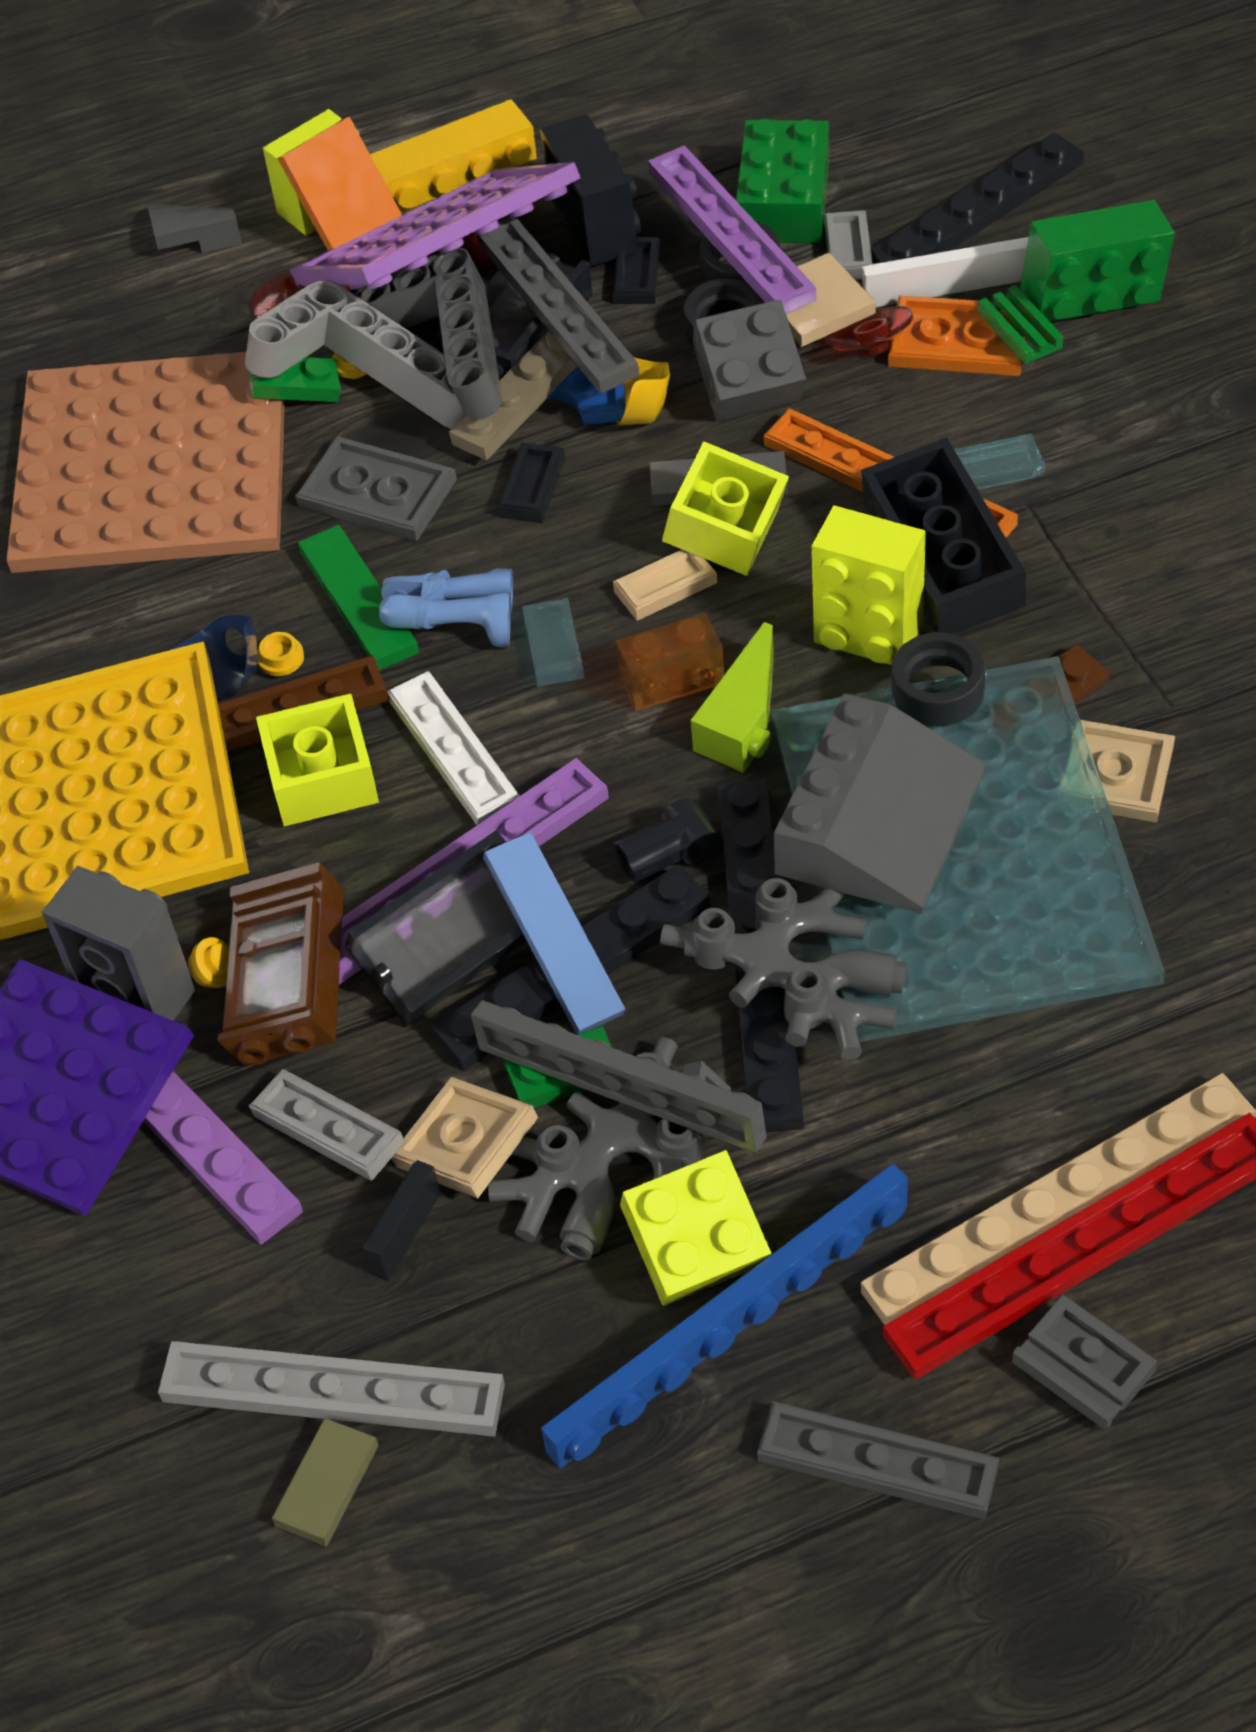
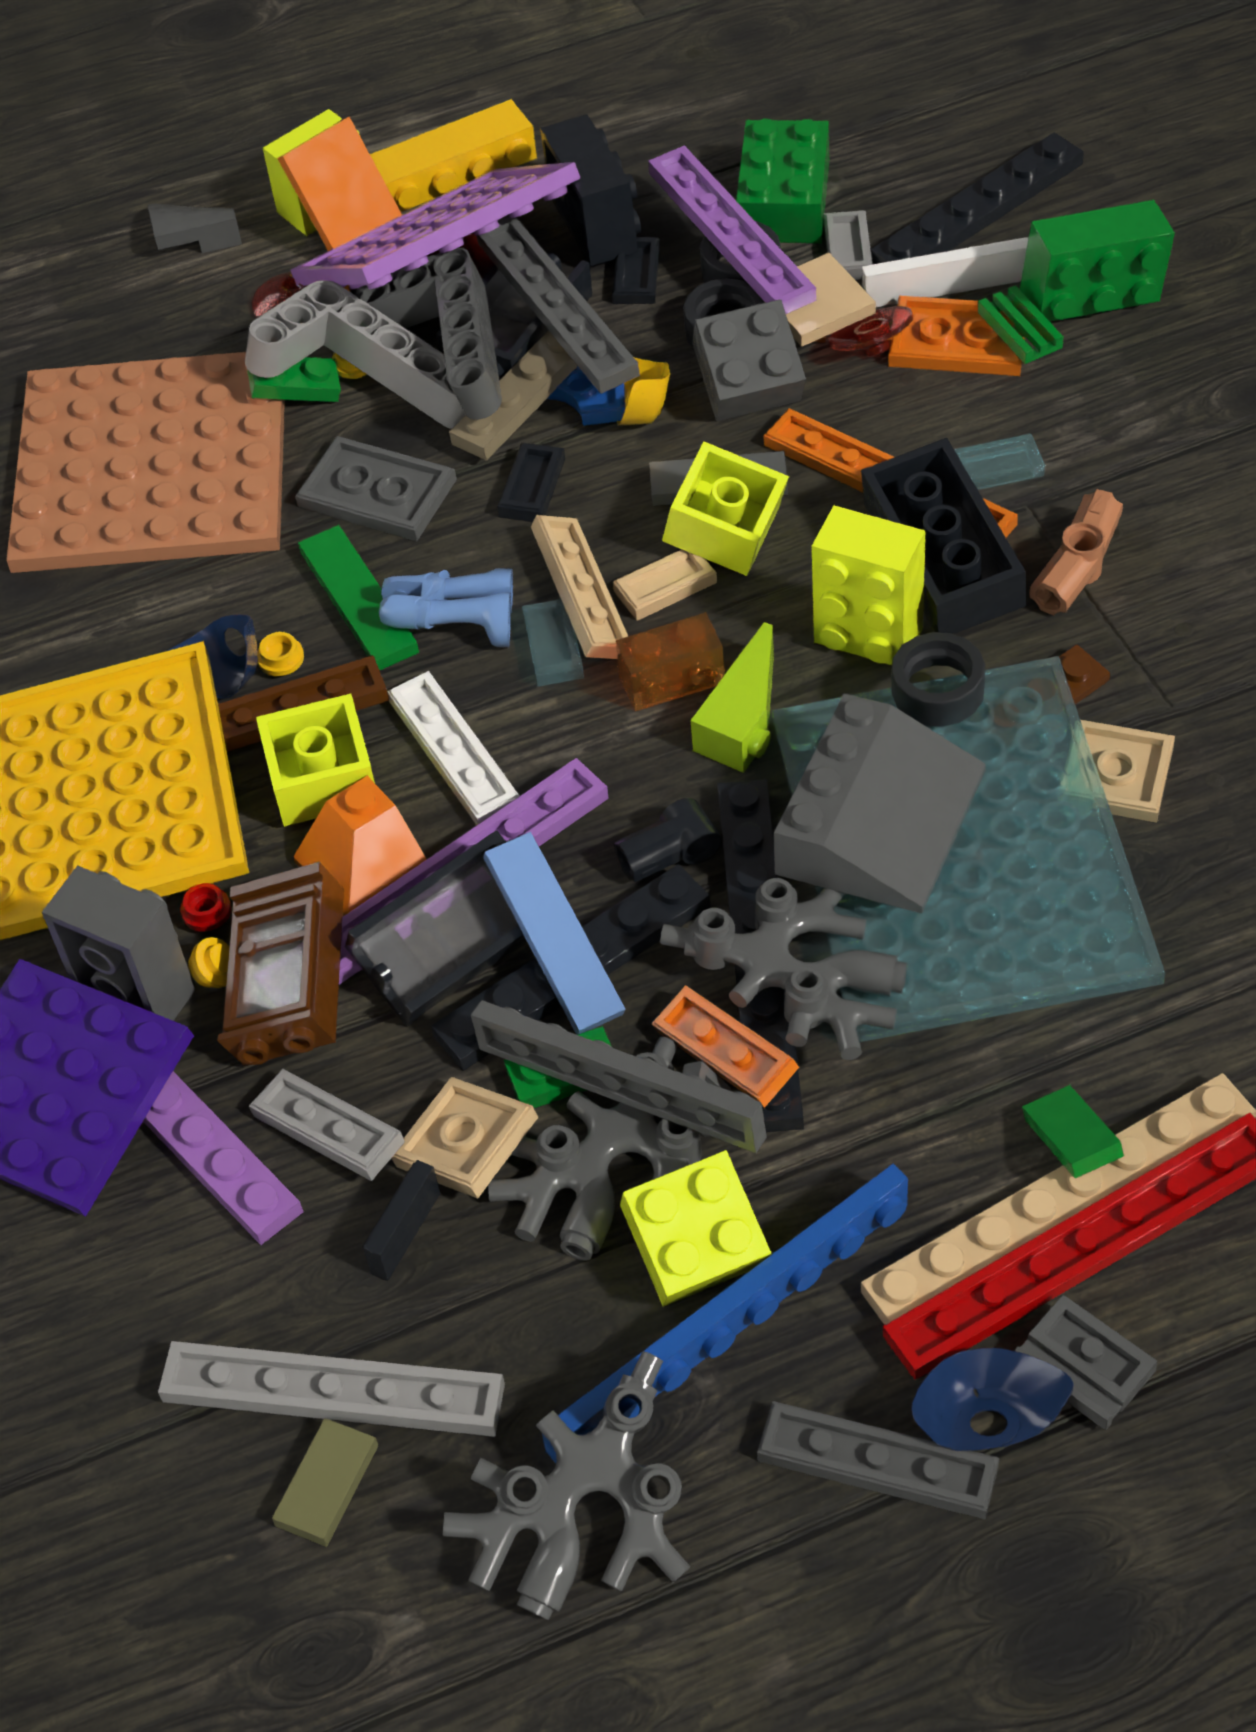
none -> red plate [180,883,231,932]
none -> orange slope [293,775,427,916]
none -> dark grey plant [443,1351,691,1621]
none -> tan tile [531,515,633,660]
none -> orange tile [652,985,799,1108]
none -> dark blue piece [911,1348,1074,1451]
none -> green tile [1022,1085,1124,1179]
none -> nougat piece [1030,489,1123,616]

